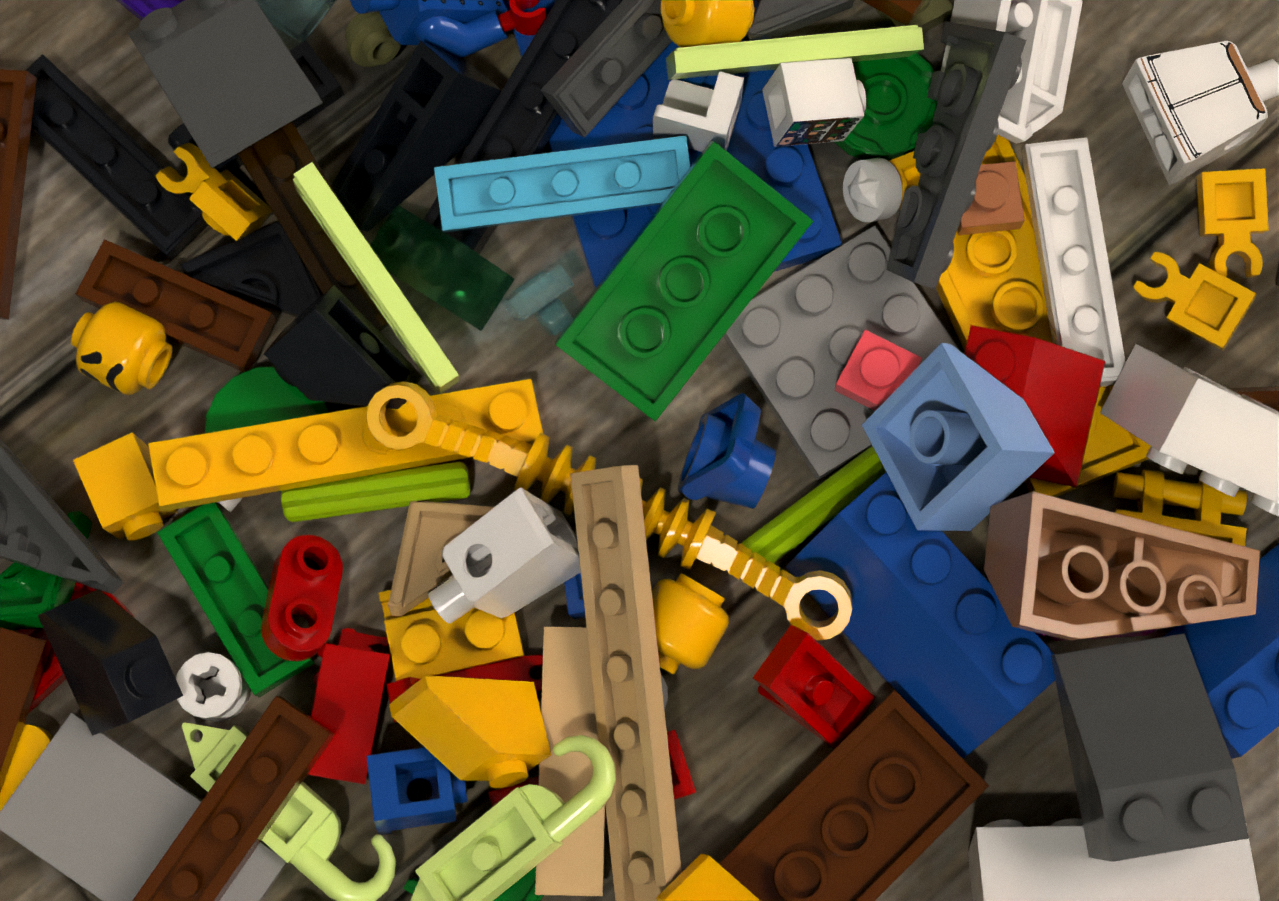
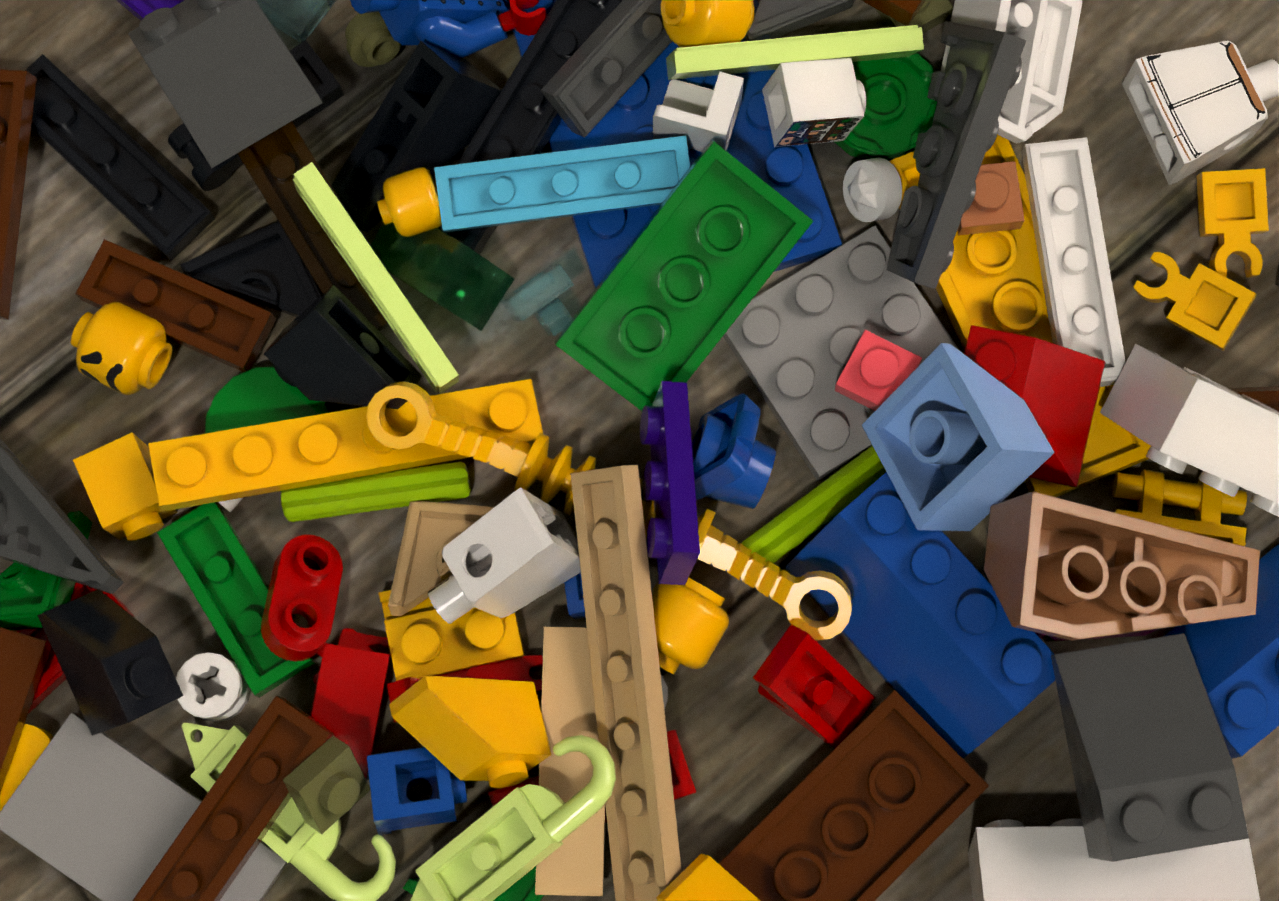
yellow plate [156,143,272,241] -> none
none -> olive plate [283,736,370,834]
none -> yellow piece [377,167,442,237]
none -> dark purple plate [640,381,700,585]

